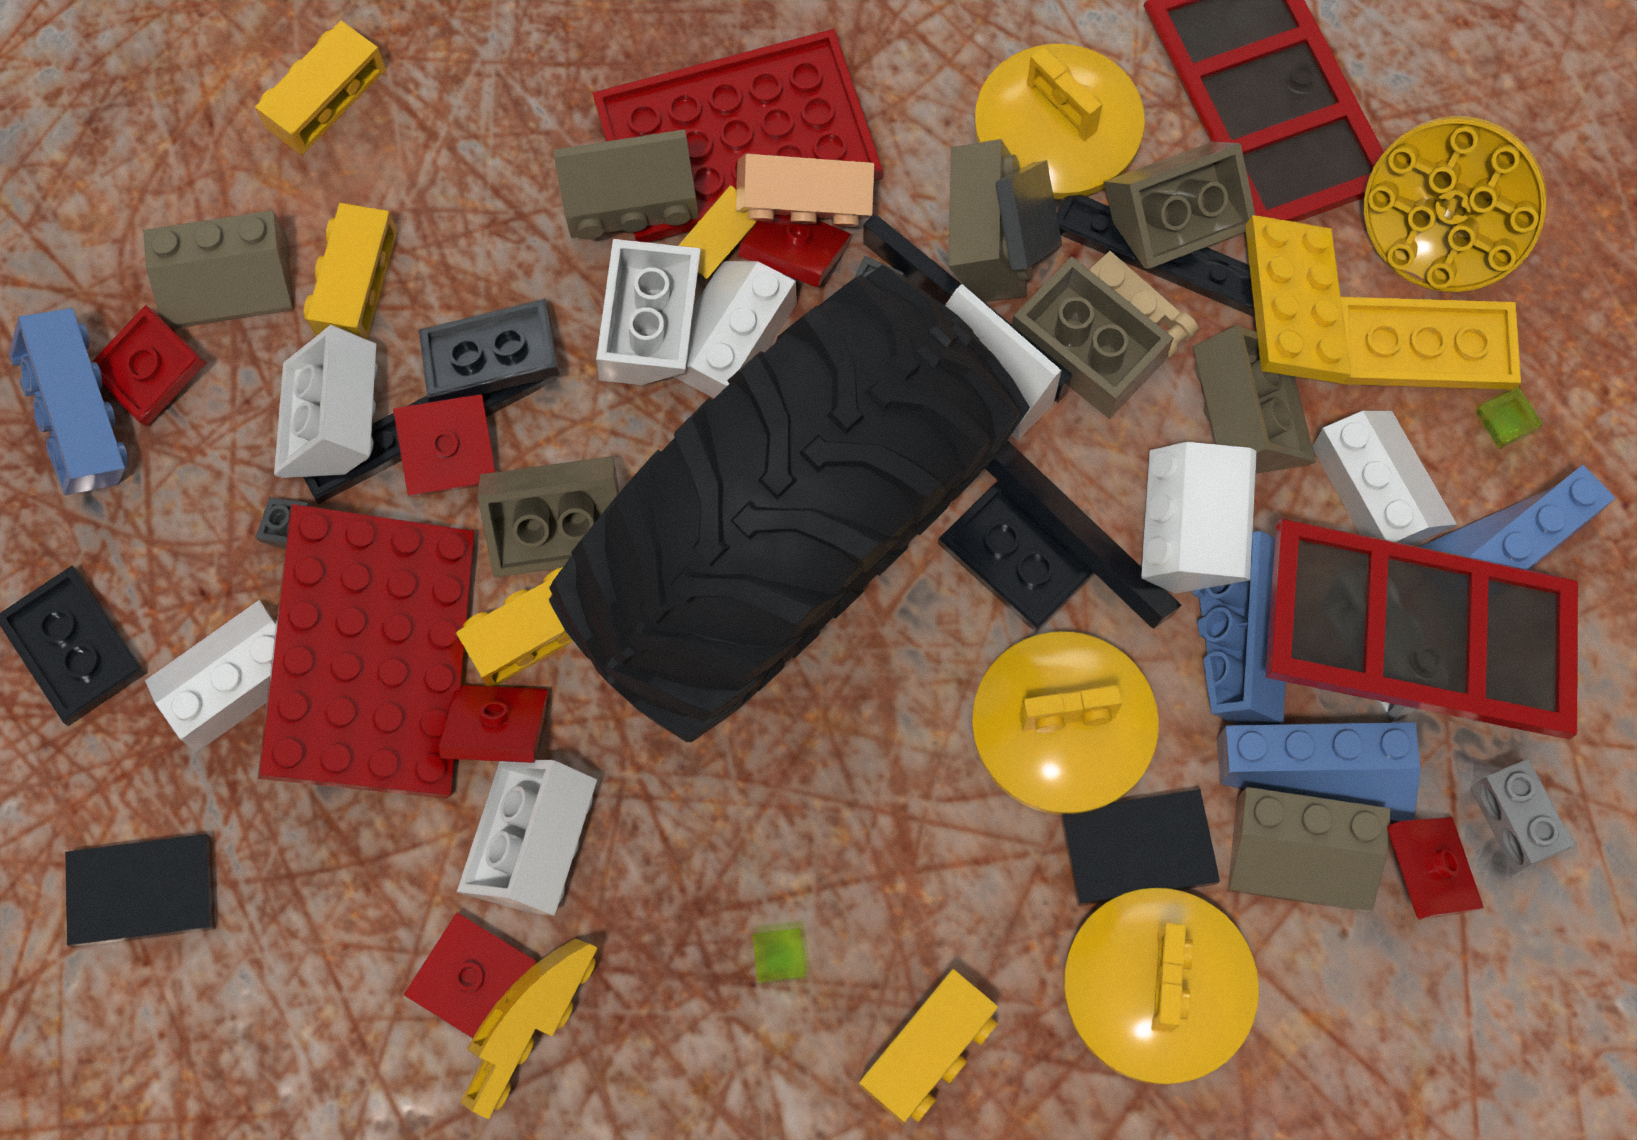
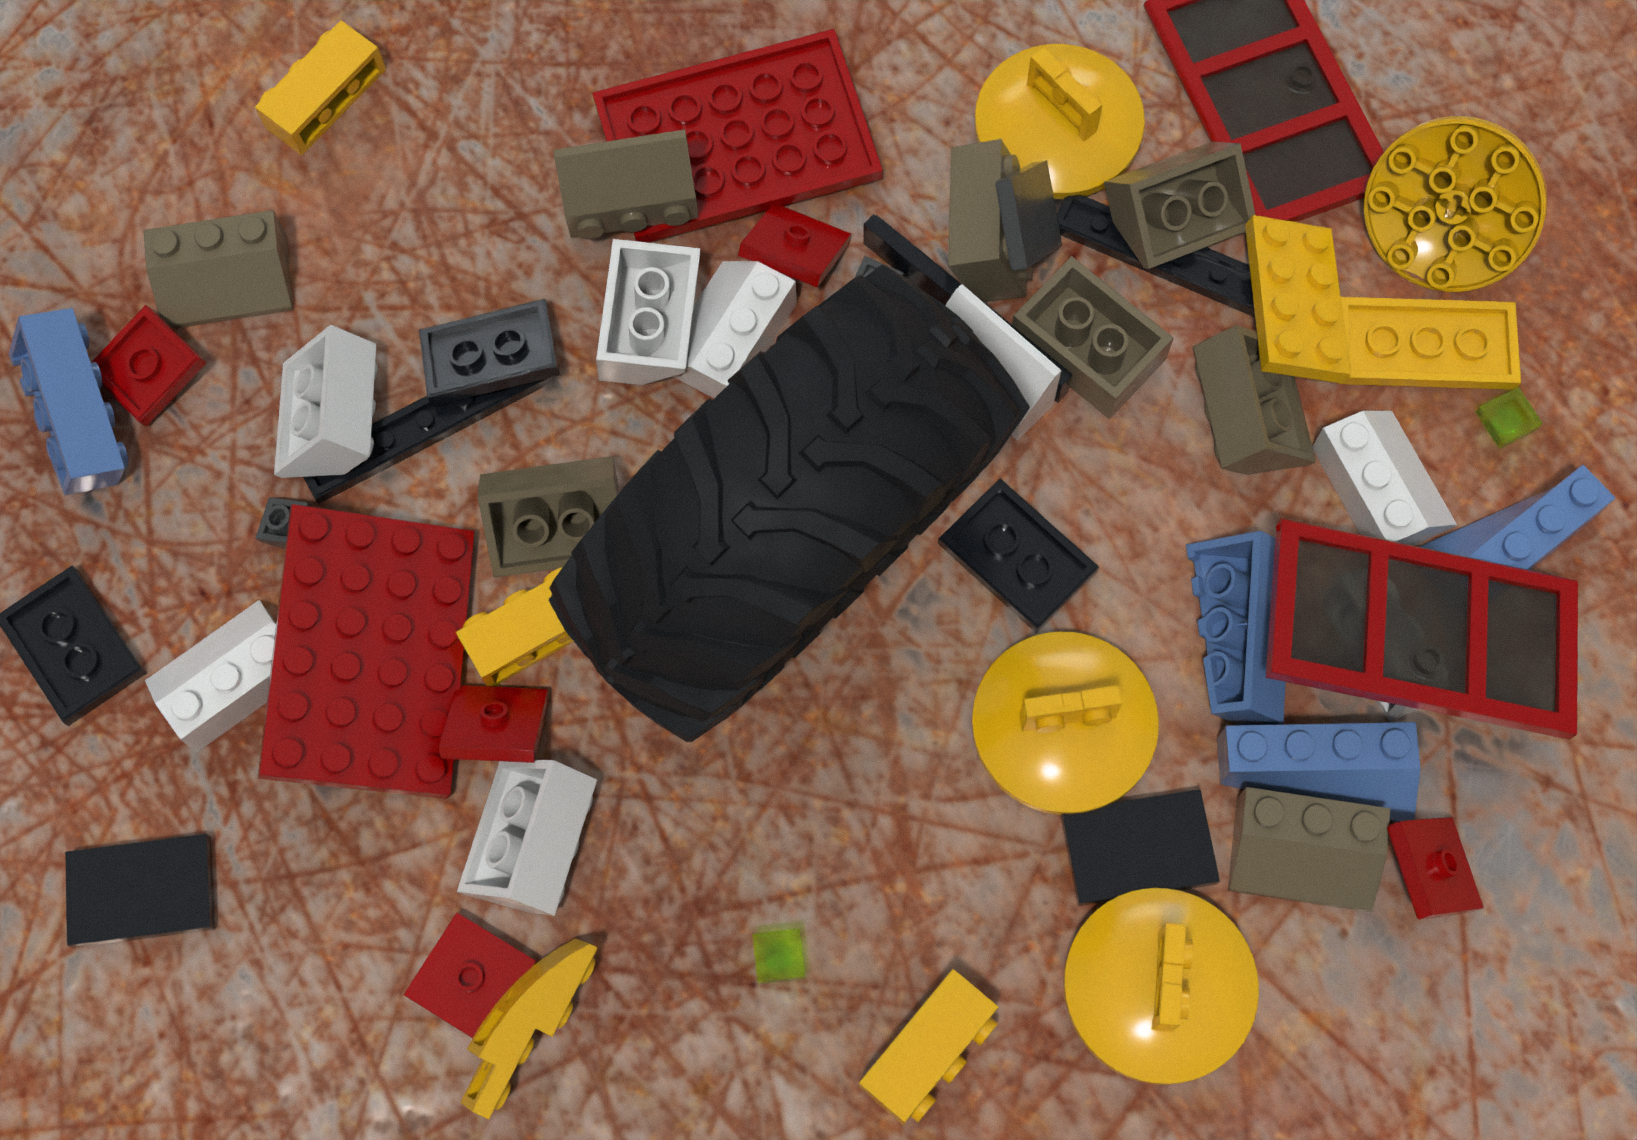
yellow brick [304,203,398,340] -> none
red plate [393,394,496,498] -> none
yellow tile [678,185,757,280] -> none
light nougat brick [736,154,874,227] -> none
black tile [985,440,1182,629] -> none
tan plate [1089,251,1199,360] -> none
white slope [1141,442,1256,594] -> none
light grey brick [1471,758,1575,874] -> none

